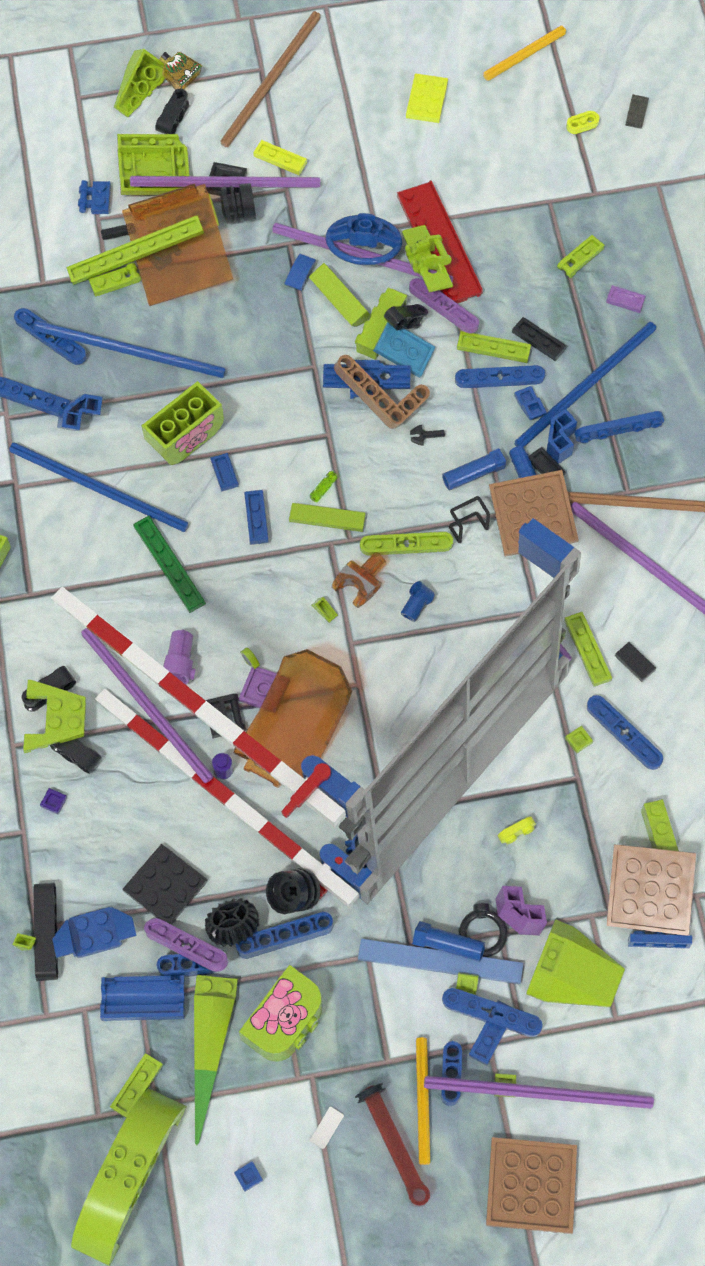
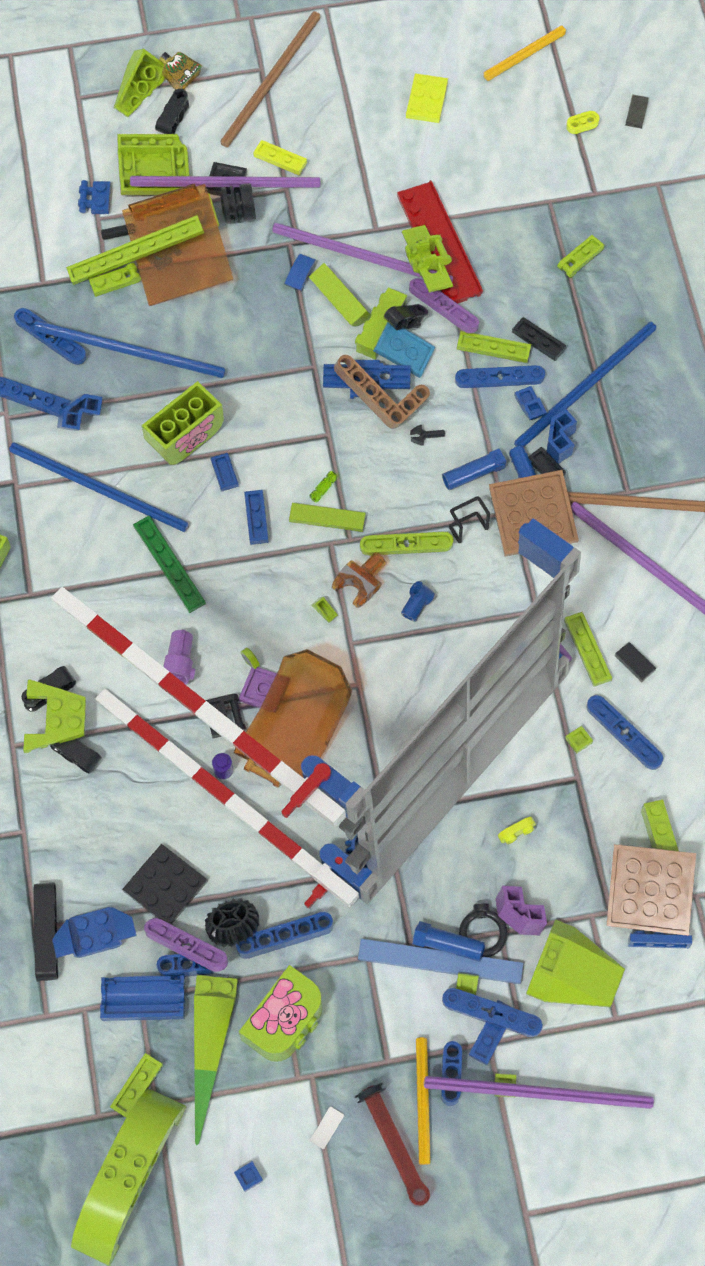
lime piece [12,933,36,951] -> none
dark purple tile [40,788,67,814] -> none
medium lavender axle [81,628,213,783] -> none
black wheel [266,868,321,915] -> none
blue piece [325,213,403,265] -> none
medium nougat plate [486,1137,577,1234] -> none
blue piece [574,411,664,443] -> none
medium lavender tile [606,285,646,313] -> none

